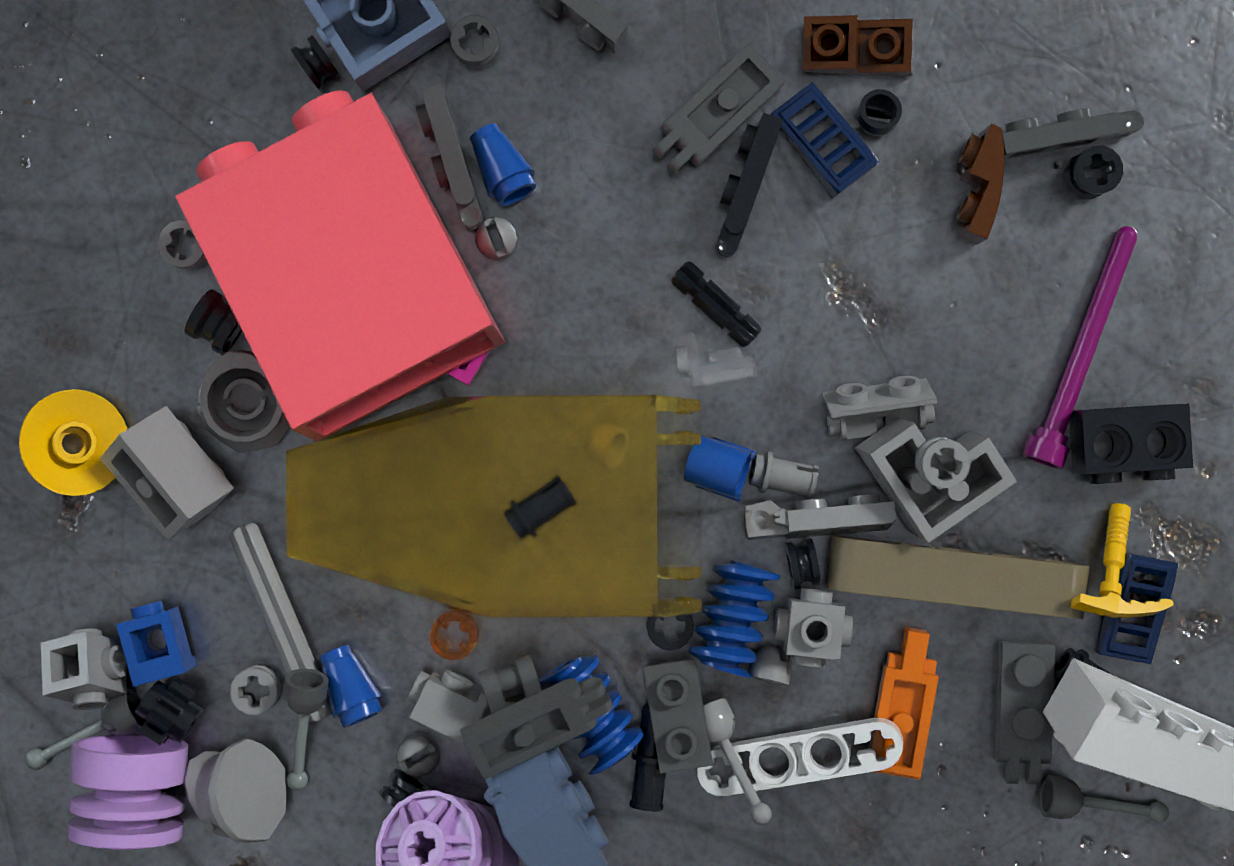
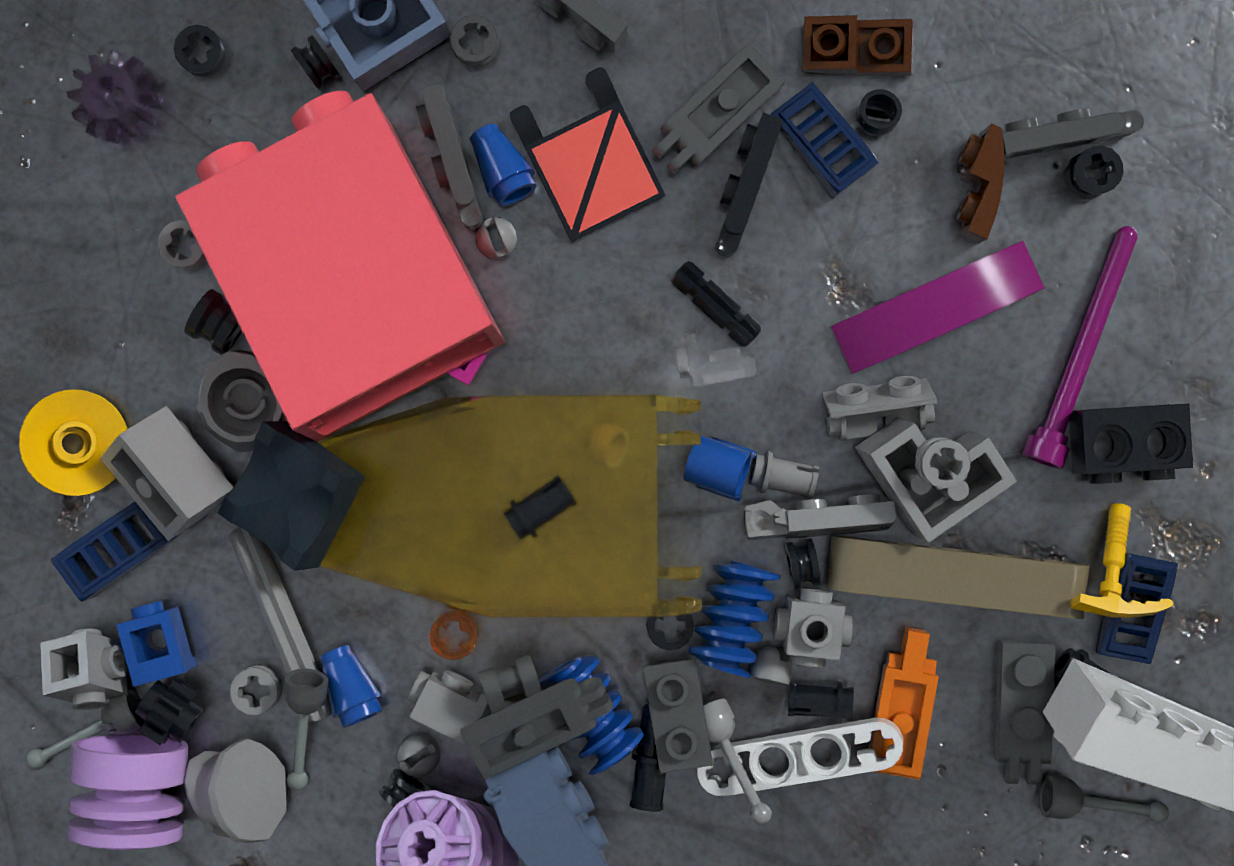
none -> dark blue slope [51,501,177,602]
none -> clear purple gear [66,50,162,144]
none -> black bush [173,25,227,77]
none -> black brick [218,421,366,571]
none -> coral flag [510,67,666,242]
none -> black pin [788,681,854,724]
none -> magenta slope [830,241,1044,374]

